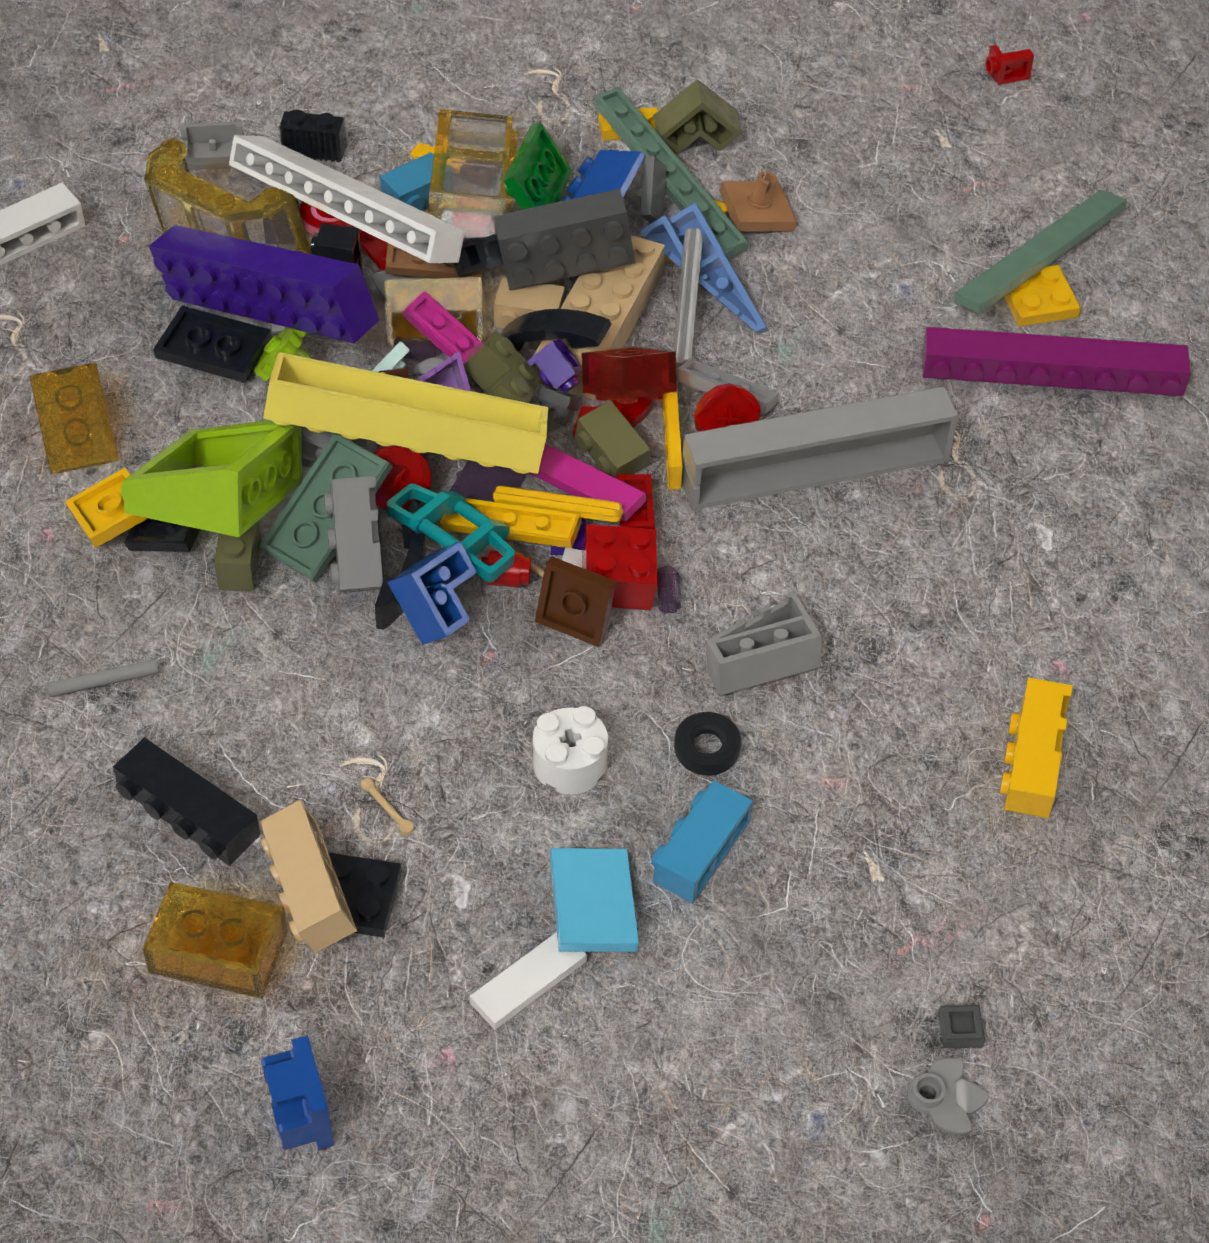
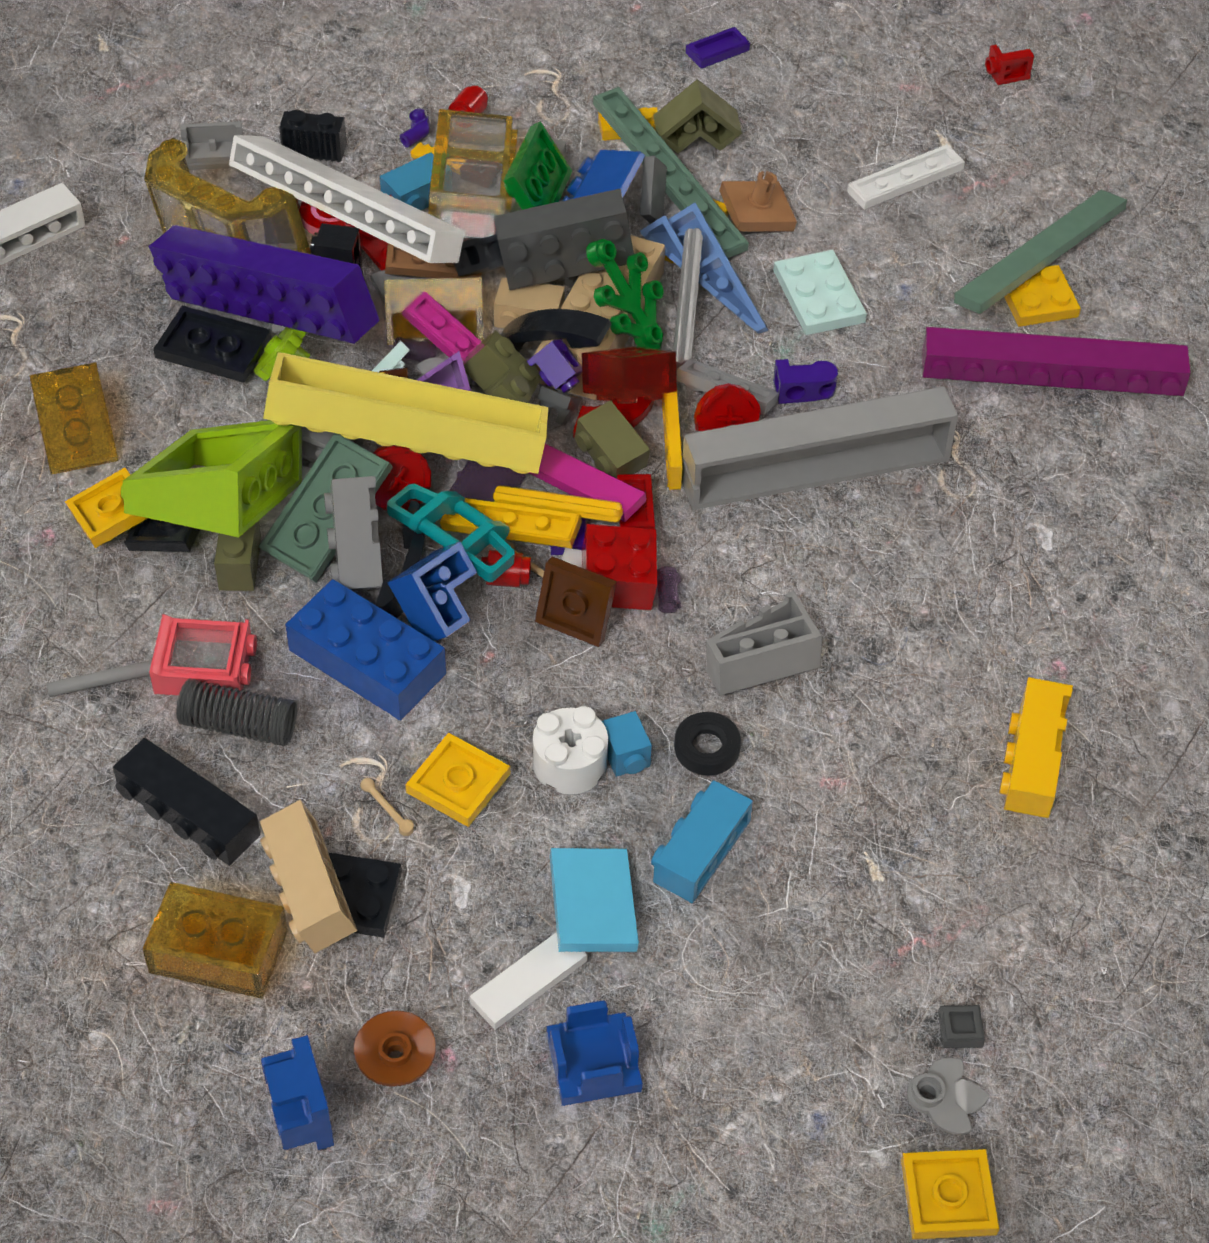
none -> coral window [149,614,257,699]
none -> dark grey piece [176,678,297,746]
none -> blue brick [285,579,446,721]
none -> dark orange dish [354,1011,436,1087]
none -> dark purple arm [399,108,430,148]
none -> yellow plate [405,732,511,827]
none -> red brick [448,85,488,128]
none -> blue panel [546,1000,643,1106]
none -> green plant [586,239,664,352]
none -> dark azure brick [602,711,652,777]
none -> dark purple tile [686,27,750,69]
none -> light aqua plate [773,250,867,335]
none -> dark purple leg [773,359,838,404]
none -> white tile [847,144,965,210]
none -> yellow plate [901,1149,999,1240]

